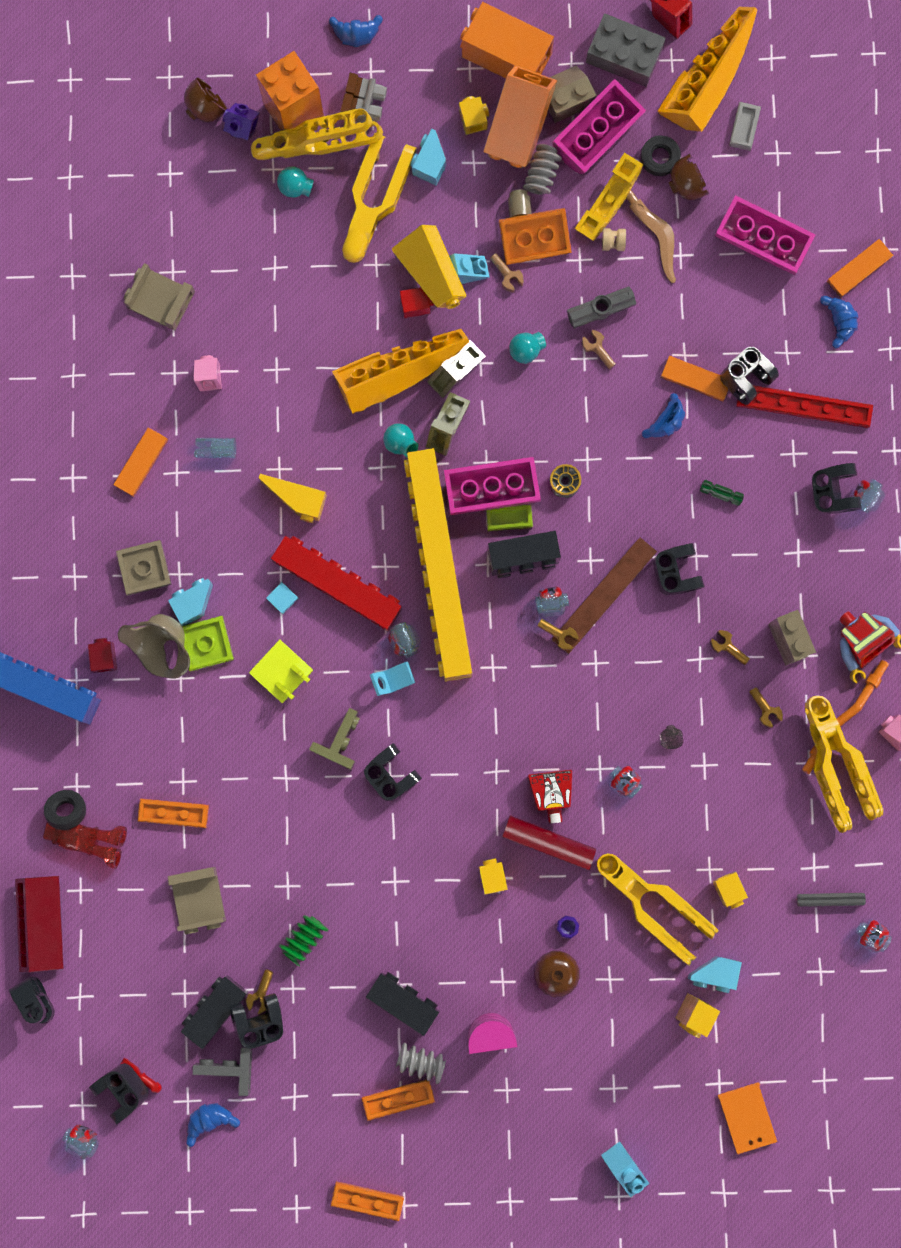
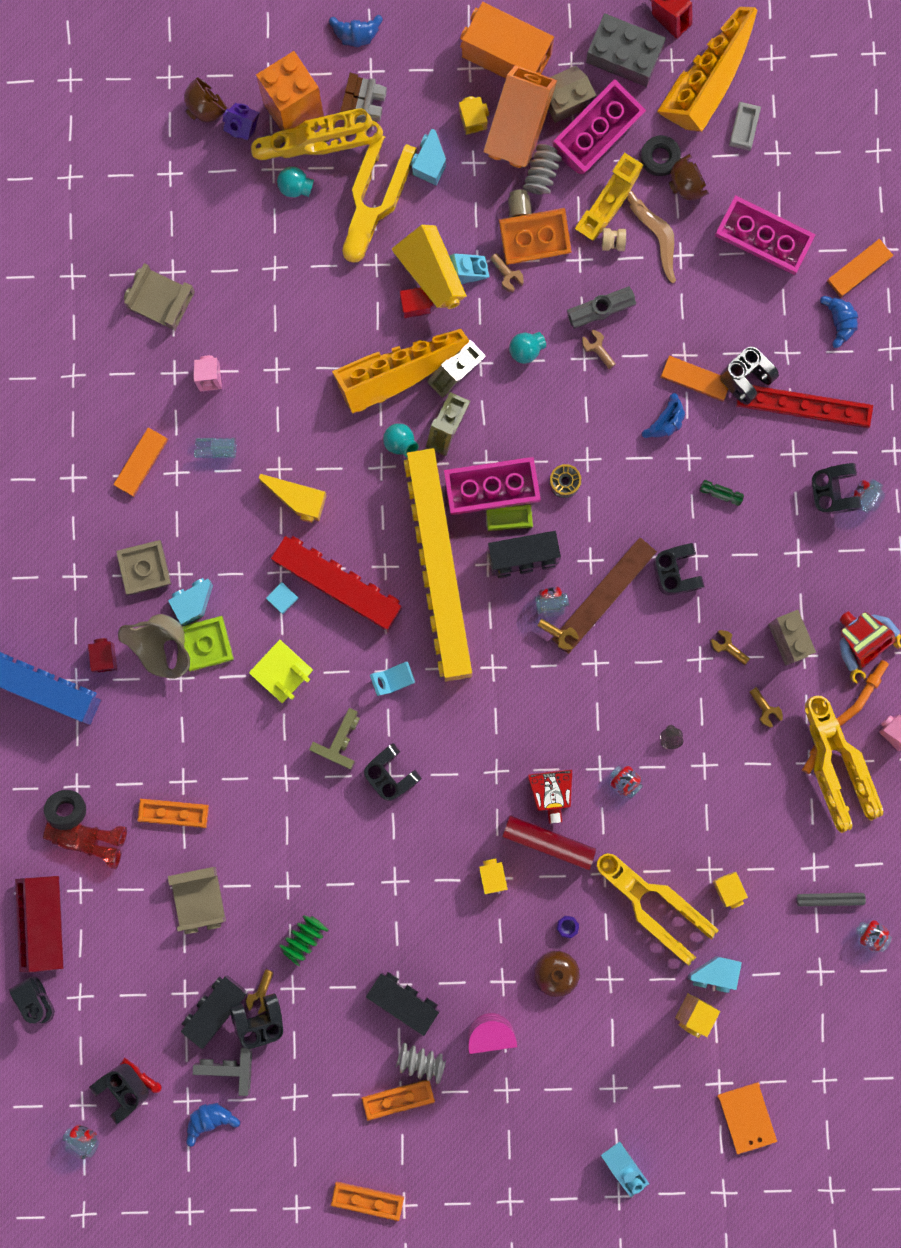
clear light blue head [388,622,421,658] -> none

